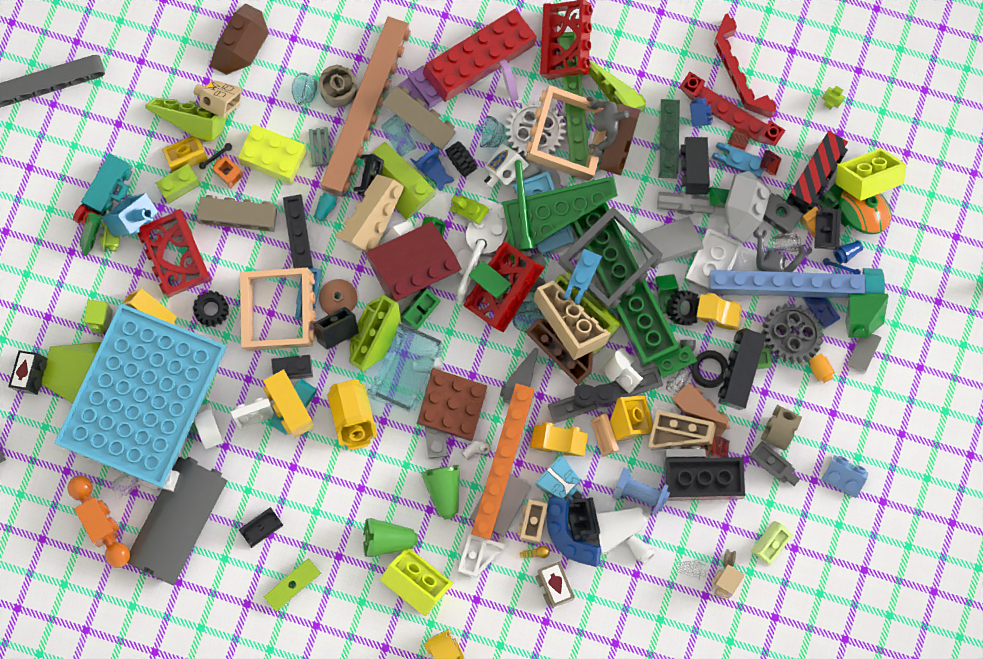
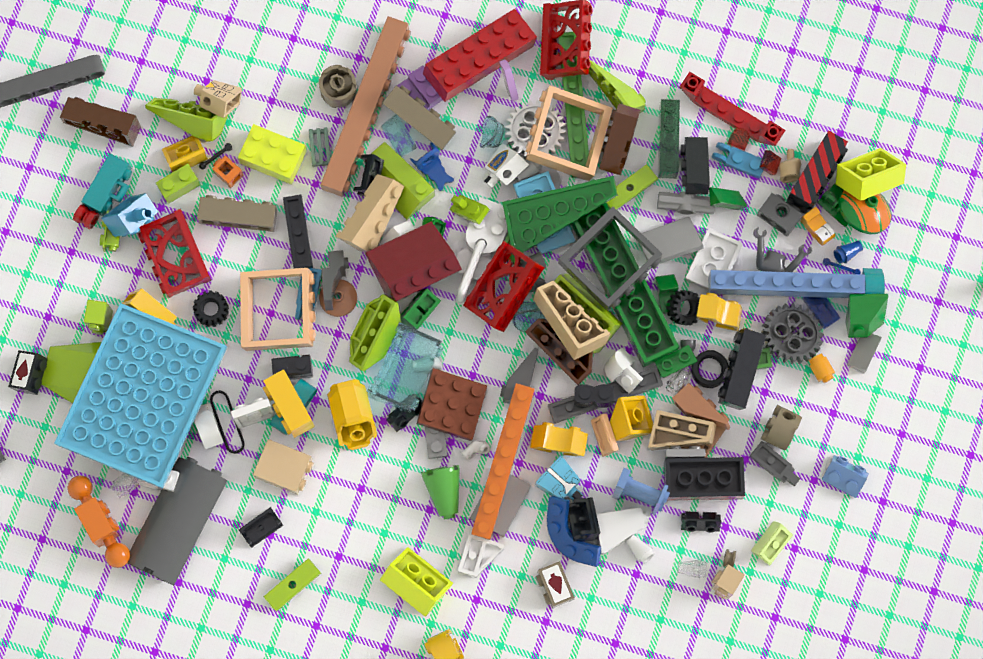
green slope [80,212,102,256] -> none
reddish brown wedge [210,3,269,75] -> none
clear light blue helmet [292,73,319,106] -> none
teal cone [313,192,337,222] -> none
black brick [313,307,359,350] -> none
bright green cone [363,518,418,557] -> none
black tyre [445,141,478,177] -> none
green slope [469,261,512,300] -> none
green piece [514,160,534,251] -> none
tan brick [517,499,548,545] -> none
piece [520,545,550,559] -> none
dark azure hinge [563,249,602,305] -> none
dark grey piece [586,97,629,157] -> none
blue brick [690,97,713,127] -> none
clear red tile [712,436,730,458] -> none
red slope [714,13,776,118] -> none
light grey wedge [725,171,771,244] -> none
clear brick [771,233,801,253] -> none
black hinge [814,208,841,250] -> none
lime gear [822,85,845,110] -> none
none -> reddish brown wedge [60,97,141,147]
none -> black piece [210,390,245,454]
none -> tan brick [253,439,314,495]
none -> dark grey slope [321,250,349,311]
none -> black hinge [386,394,422,432]
none -> lime tile [606,164,658,210]
none -> black hinge [681,511,722,533]
none -> tan piece [779,149,801,183]

